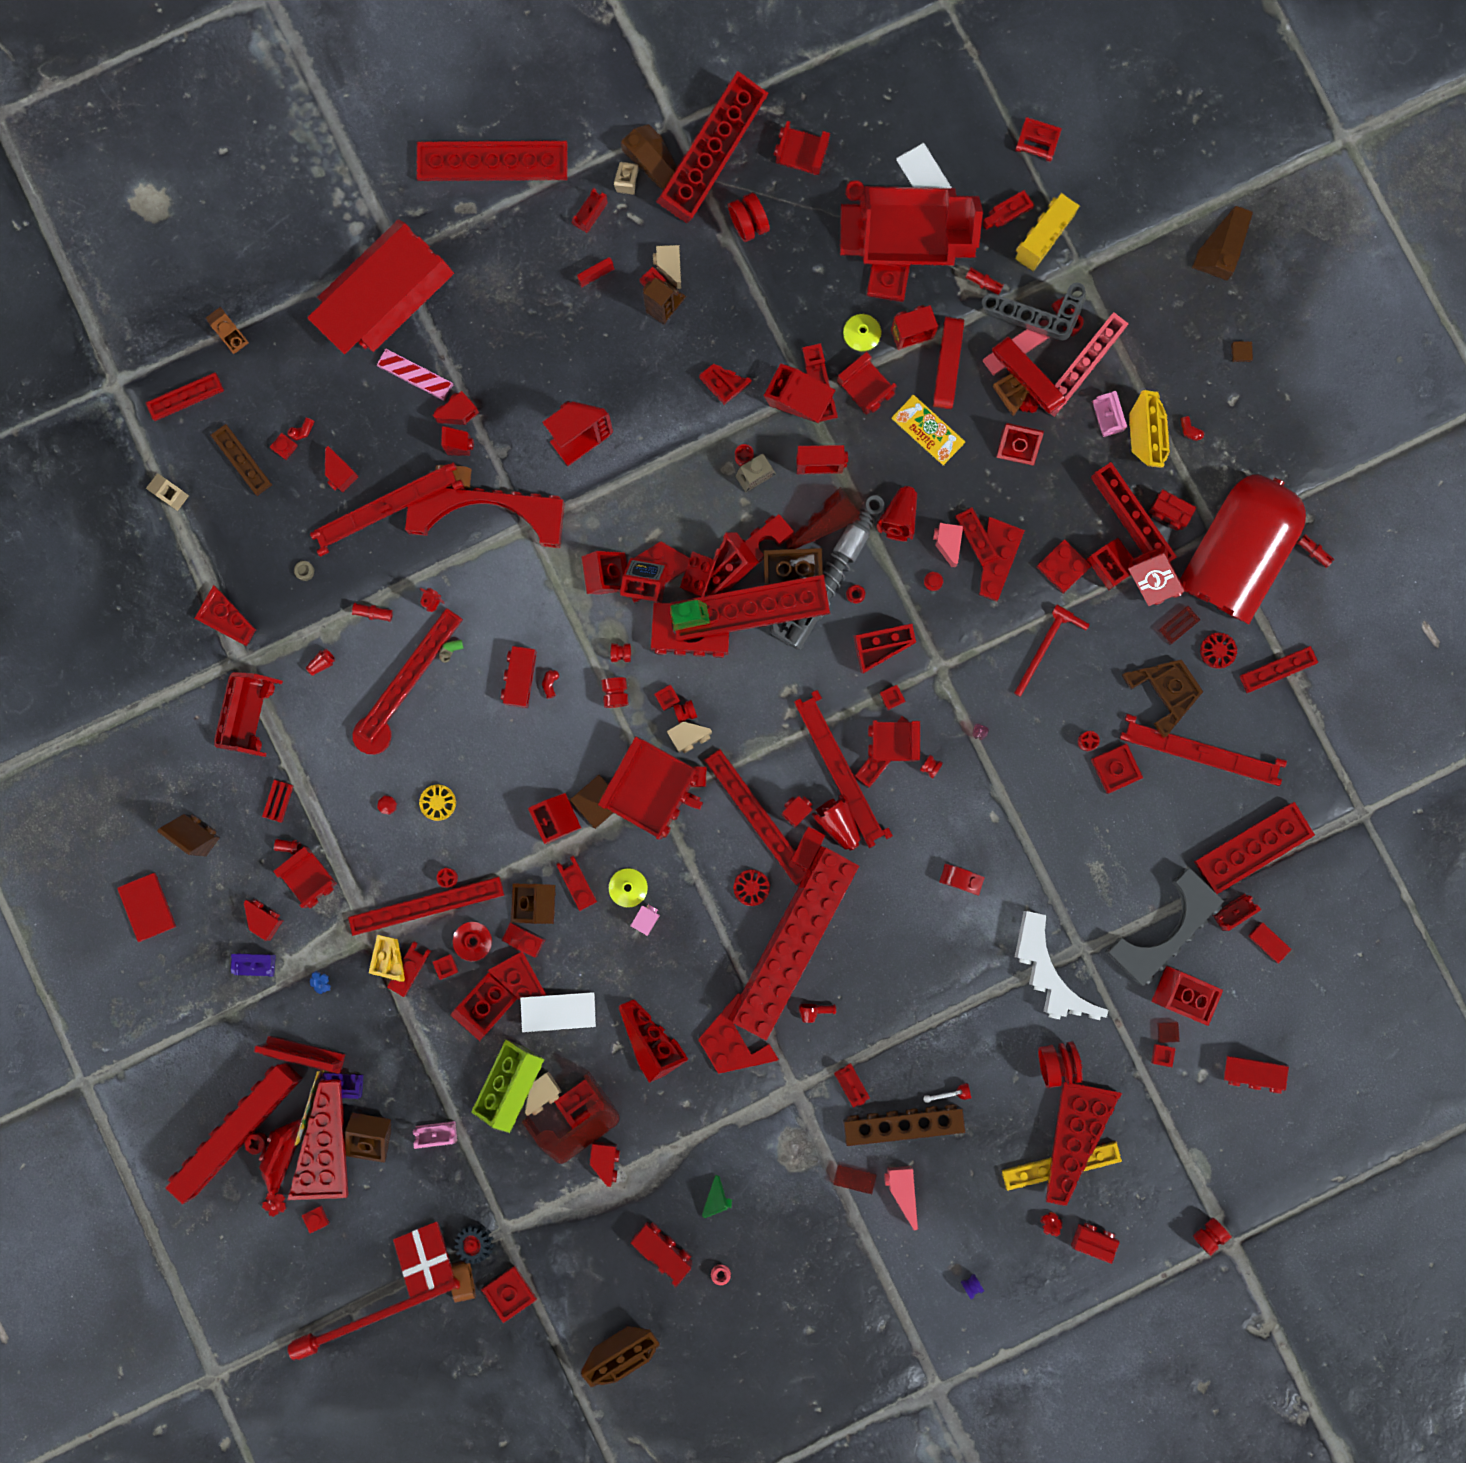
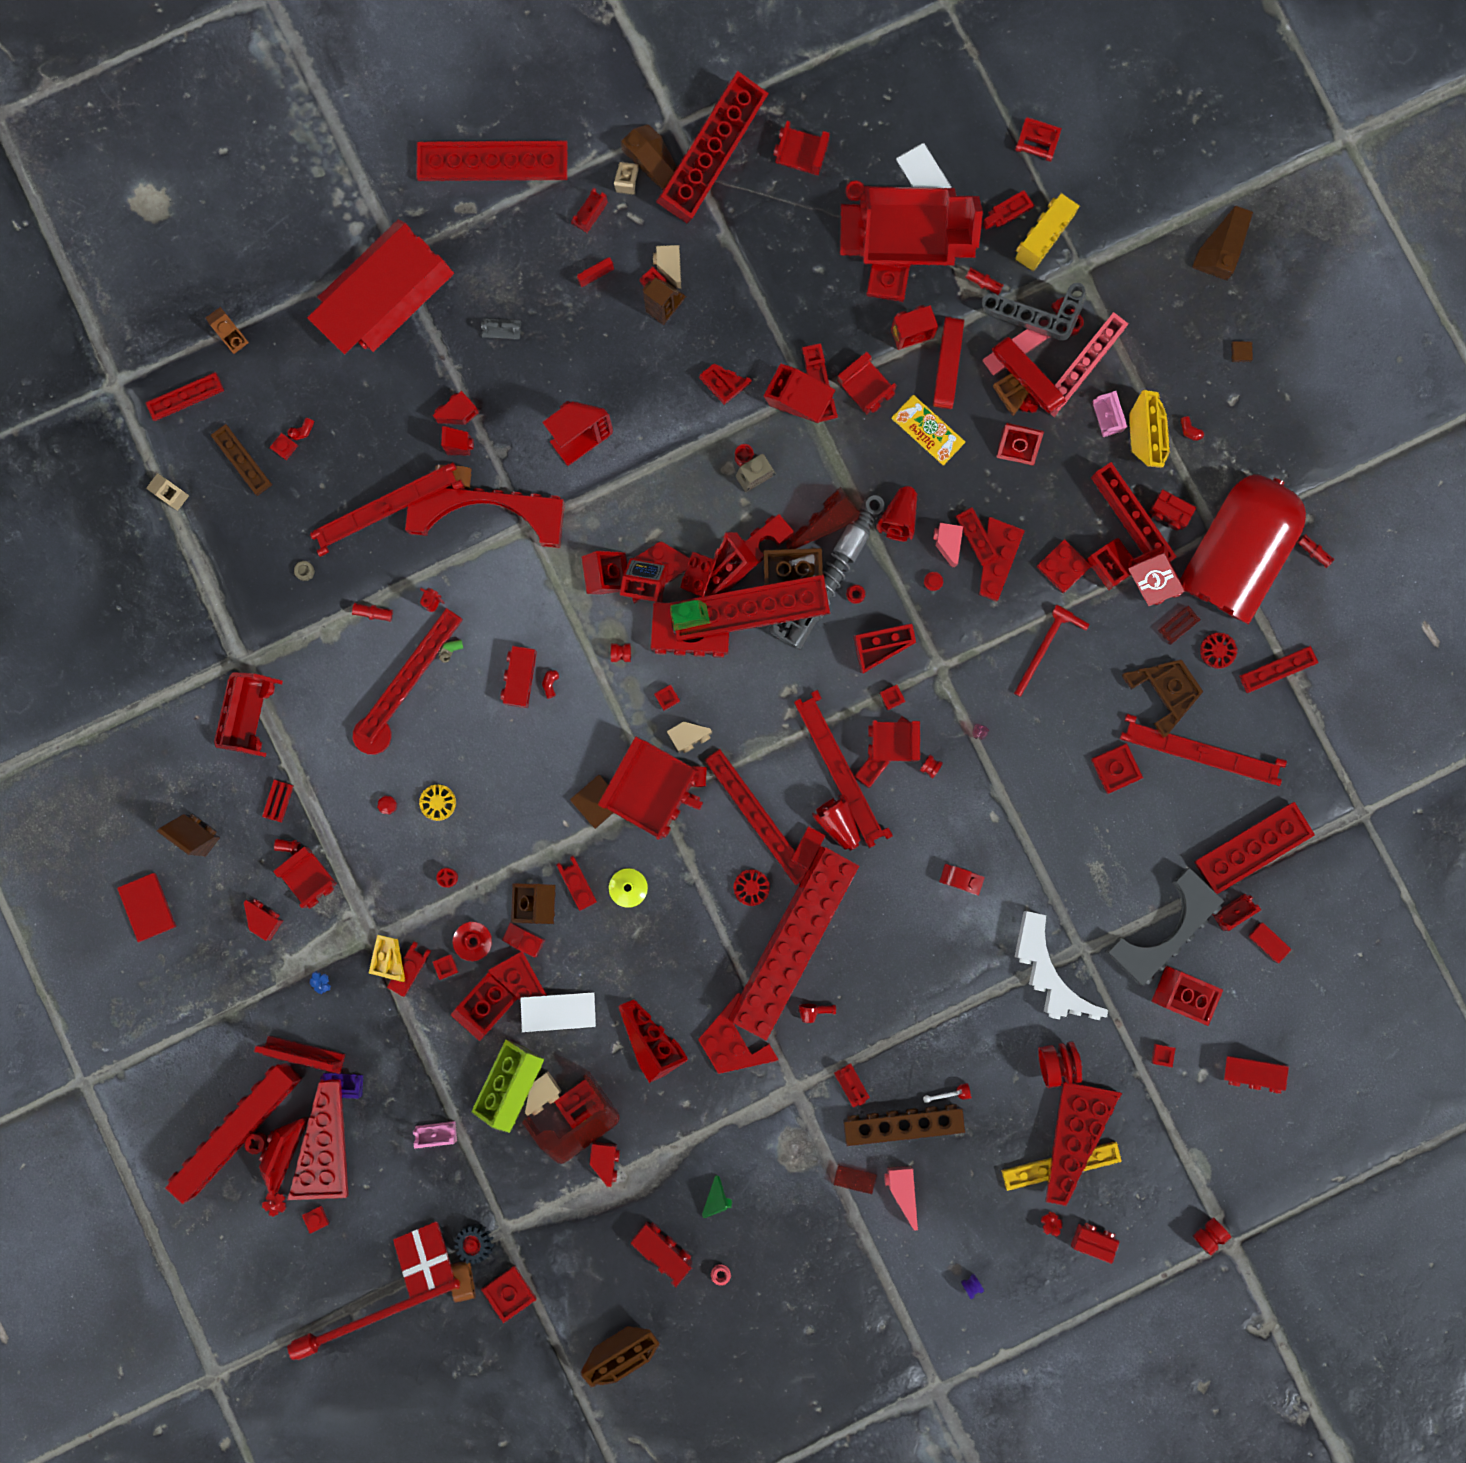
red wing [194,585,256,646] -> none
dark purple hinge [231,953,276,977] -> none
sticker [295,1070,324,1145] -> none
red cone [306,649,335,676] -> none
red slope [325,446,359,493] -> none
reddish brown slope [345,1113,391,1163] -> none
red tile [348,877,505,936] -> none
tile [377,349,453,401] -> none
red slope [528,793,582,845] -> none
red wheel [601,677,629,708] -> none
bright pink brick [631,904,660,936] -> none
red wheel [673,700,697,724] -> none
red wheel [728,192,770,242] -> none
red brick [781,796,813,828] -> none
red window [796,445,848,474] -> none
neon yellow dish [843,314,881,351] -> none
red wheel [1077,731,1100,751] -> none
clear red tile [1157,1022,1180,1043] -> none
none -> dark grey hinge [481,319,521,339]

